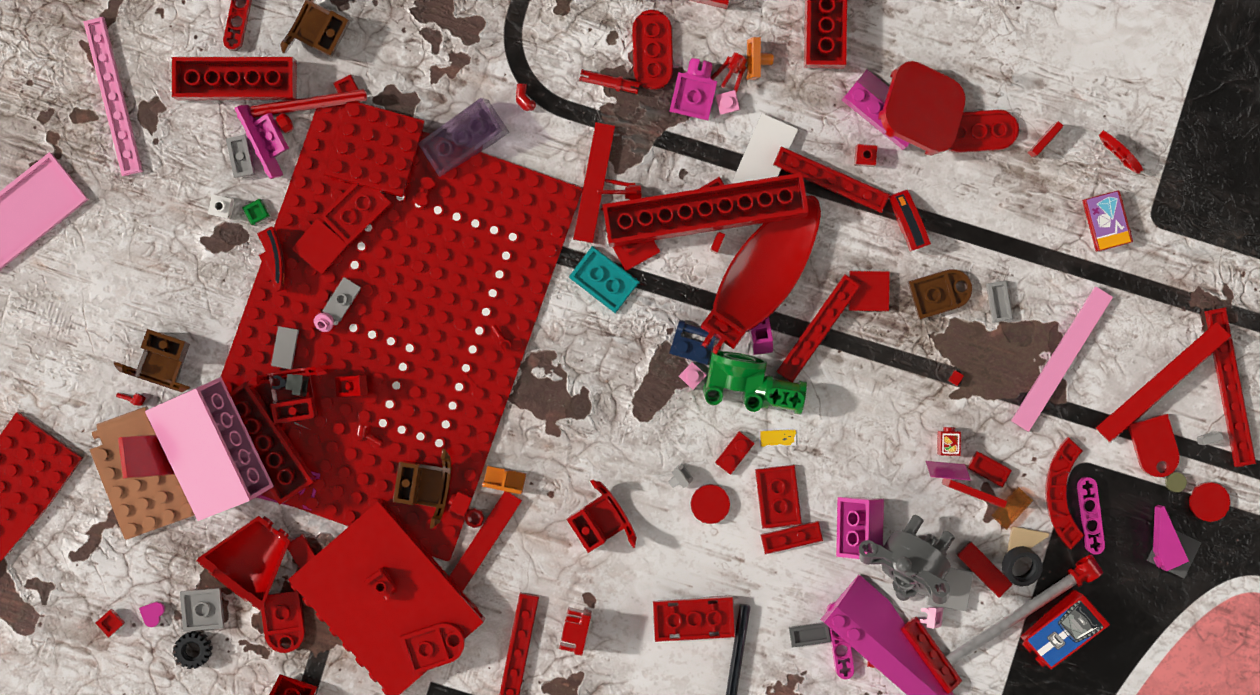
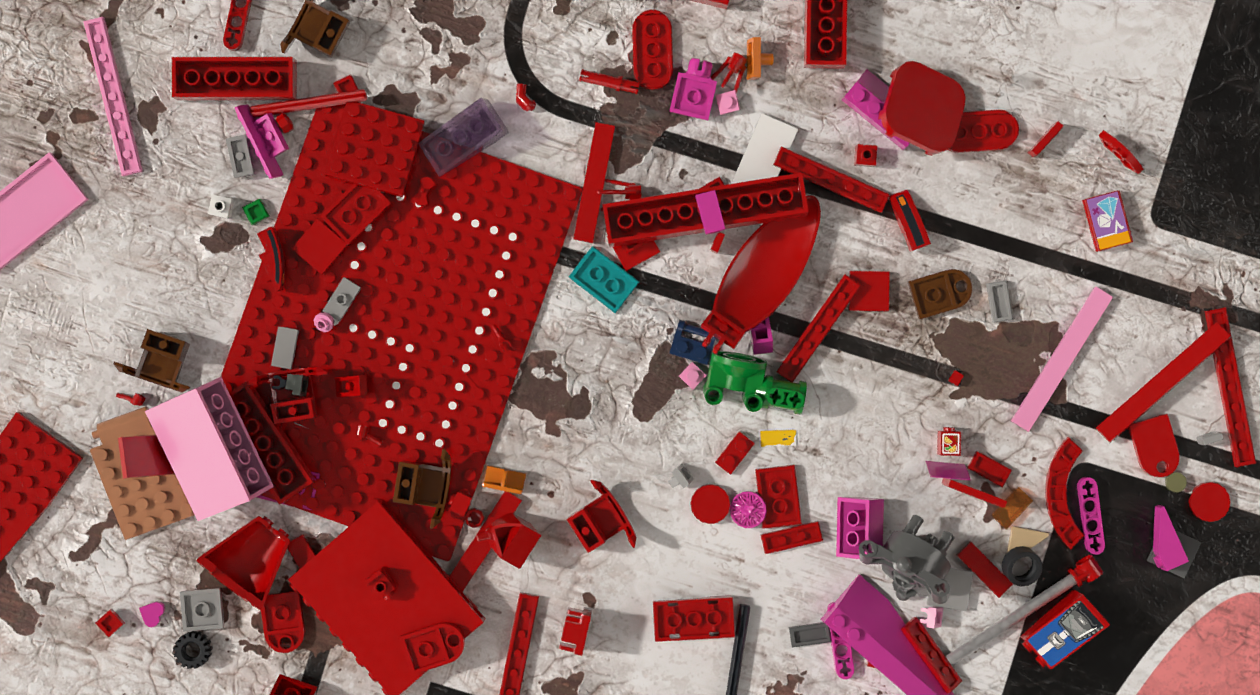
none -> red piece [476,512,542,569]
none -> dark pink tile [695,190,725,235]
none -> dark pink wheel [730,491,767,528]

